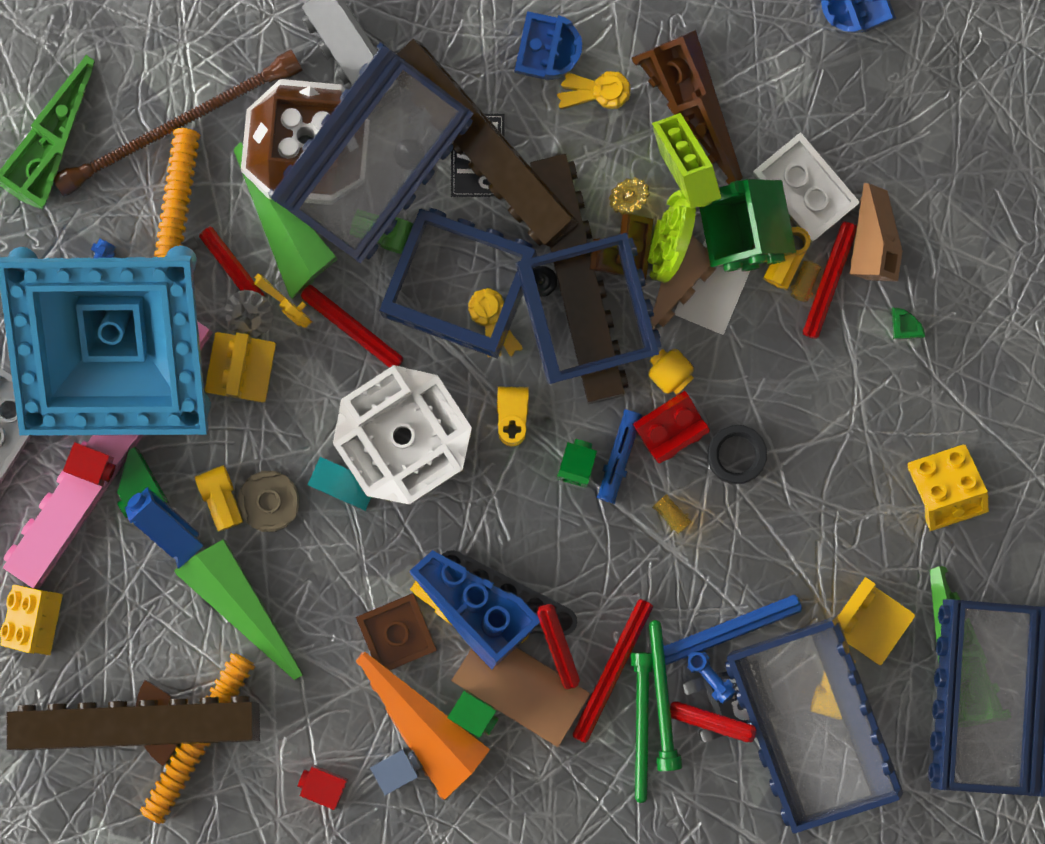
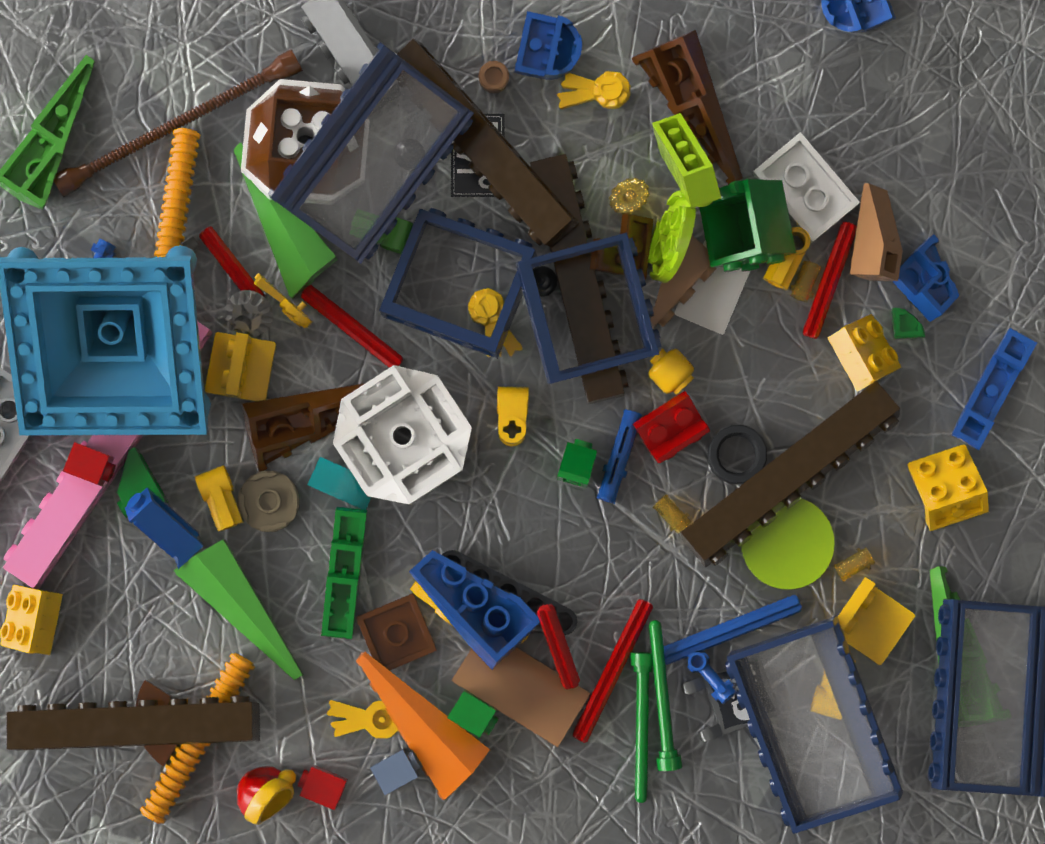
red axle [670,701,757,743] -> none
none -> yellow piece [237,766,296,825]
none -> reddish brown wedge [242,383,365,472]
none -> green slope [321,507,368,639]
none -> yellow piece [327,700,398,738]
none -> medium nougat tile [478,61,509,93]
none -> dark brown brick [681,381,900,568]
none -> lime tile [741,498,835,590]
none -> yellow bracket [827,314,901,392]
none -> clear yellow pin [833,547,875,582]
none -> blue slope [892,234,959,322]
none -> blue slope [951,328,1037,450]

